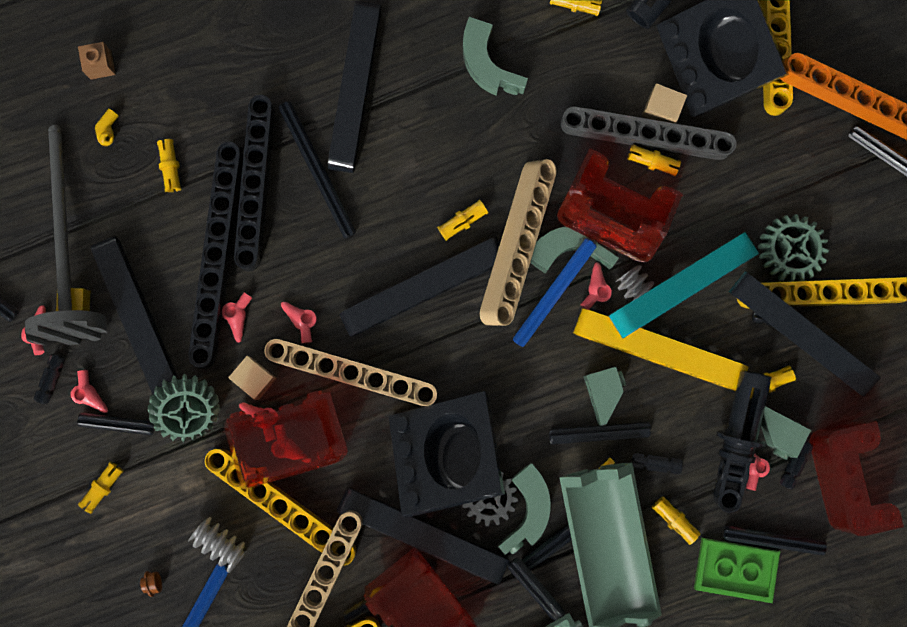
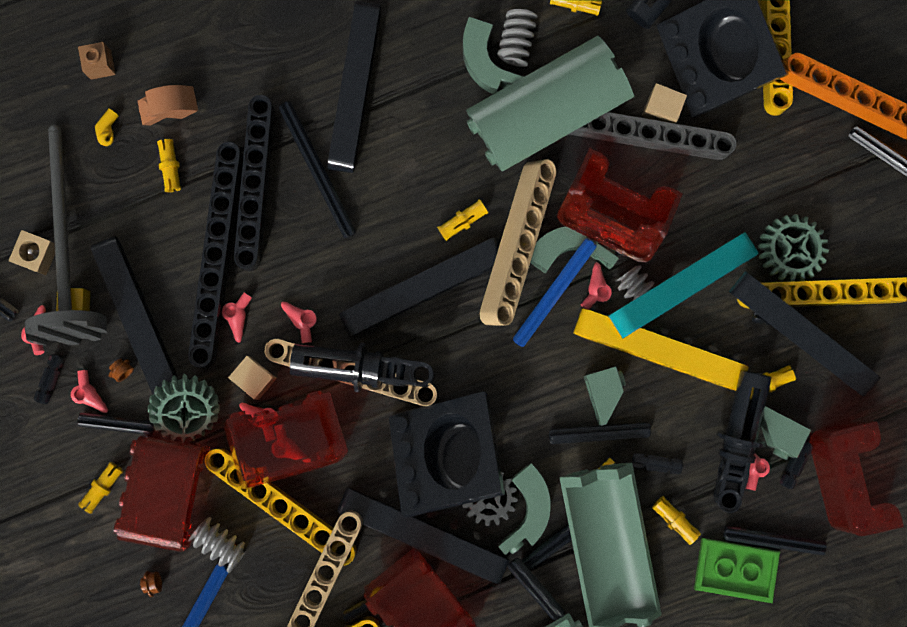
yellow pin [627,144,681,176] -> none
none -> tan piece [9,230,55,275]
none -> dark orange plate [109,359,134,382]
none -> clear red windscreen [114,435,210,552]
none -> nougat brick [138,85,198,126]
none -> black piece [290,342,435,393]
none -> sand green cylinder [466,36,634,172]
none -> light grey piece [497,9,538,67]

